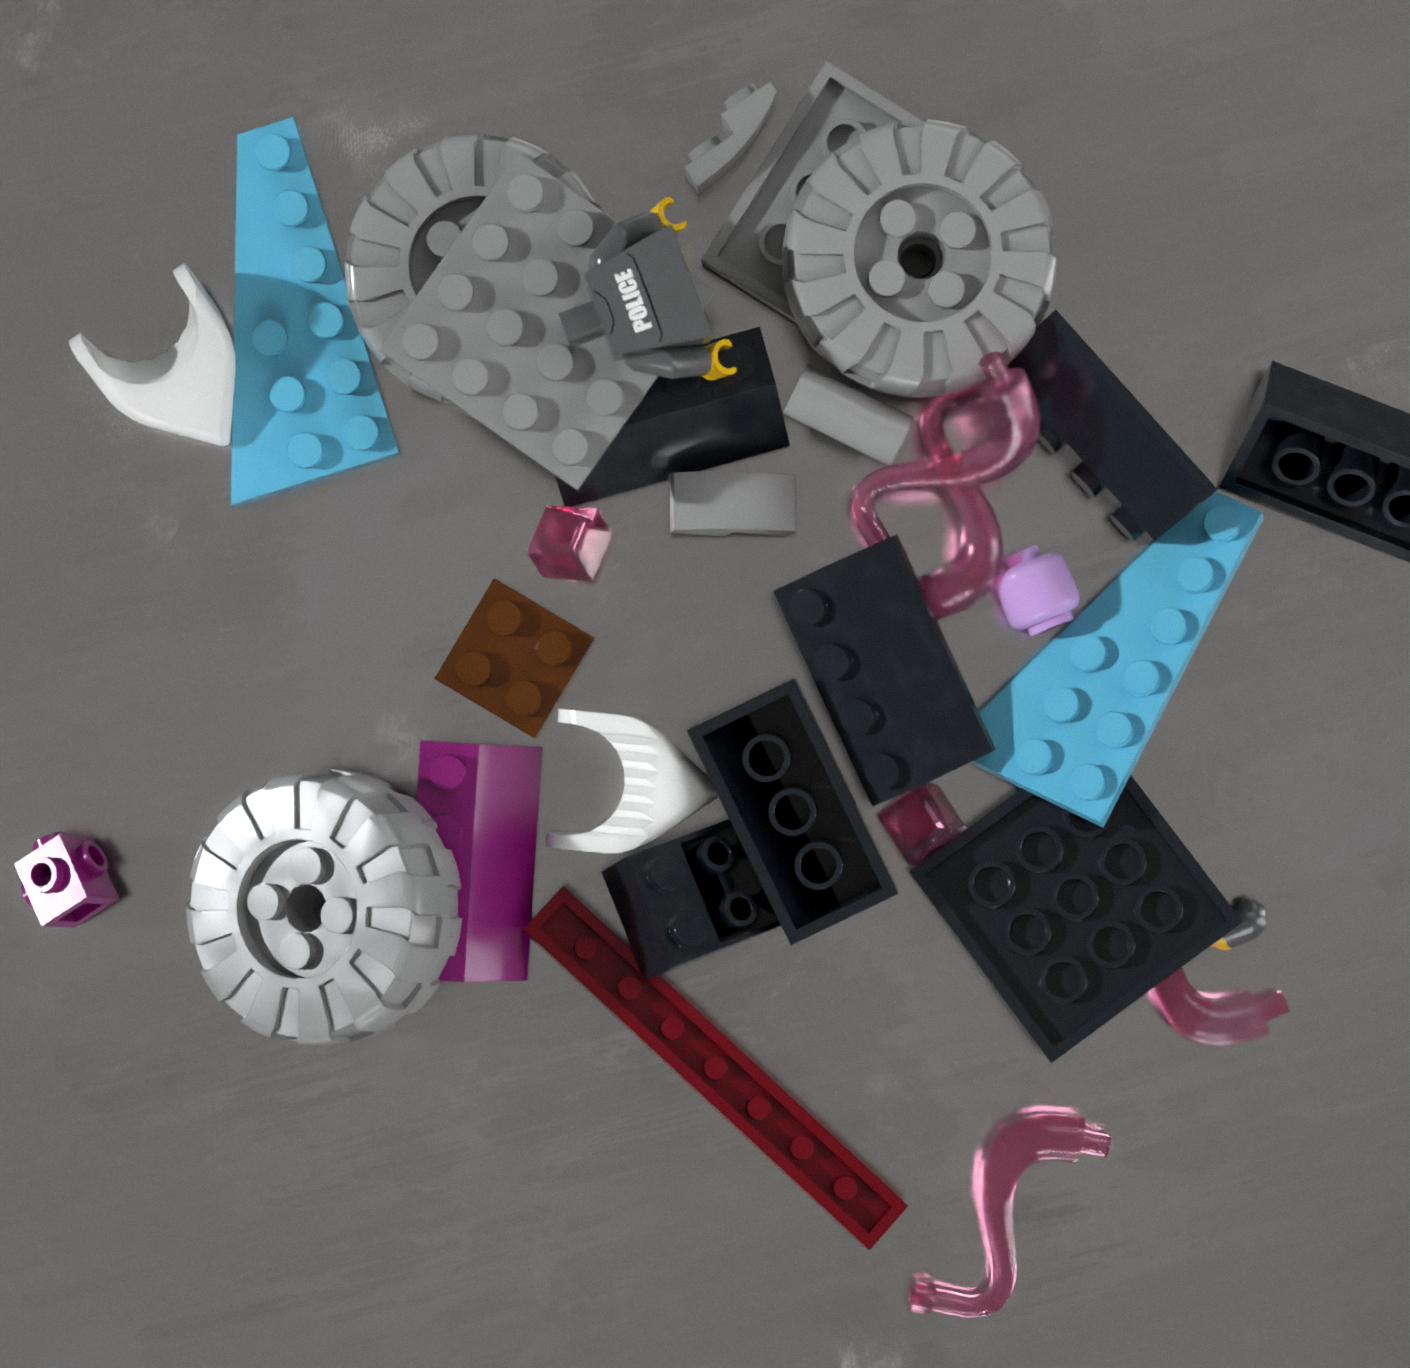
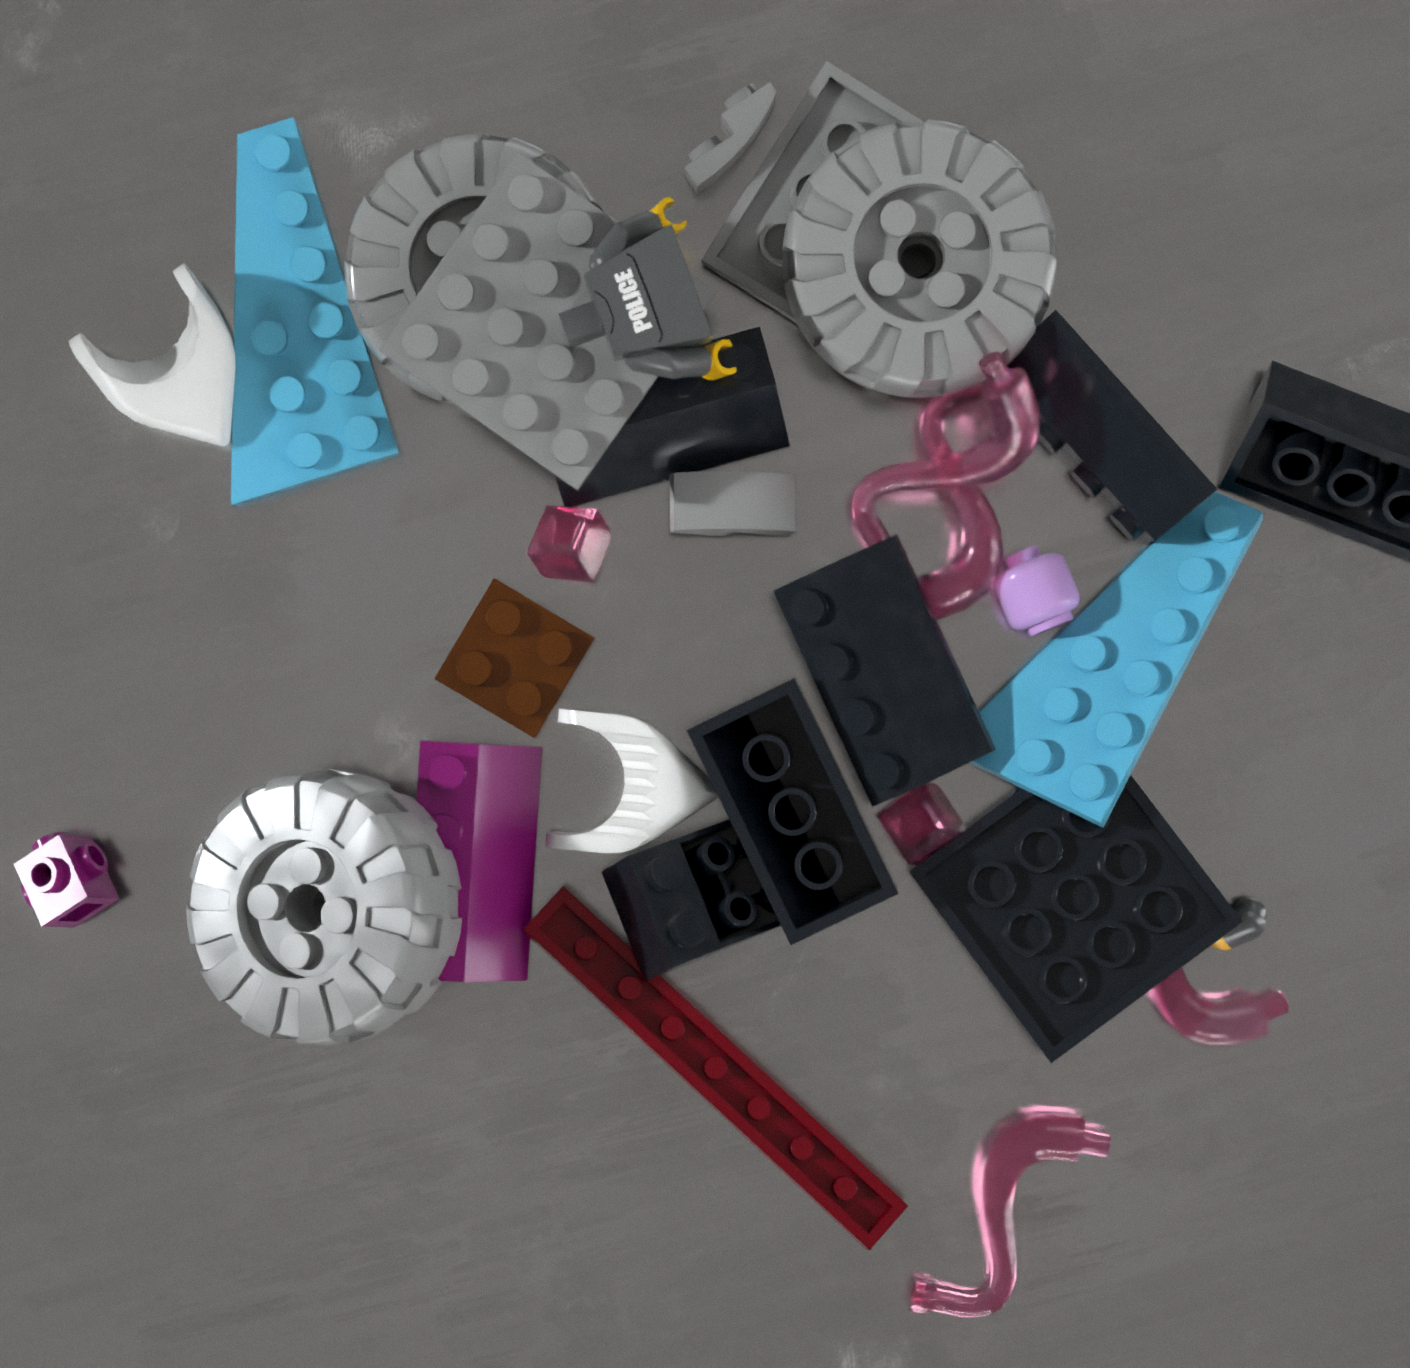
light grey connector [783,365,914,466] -> none

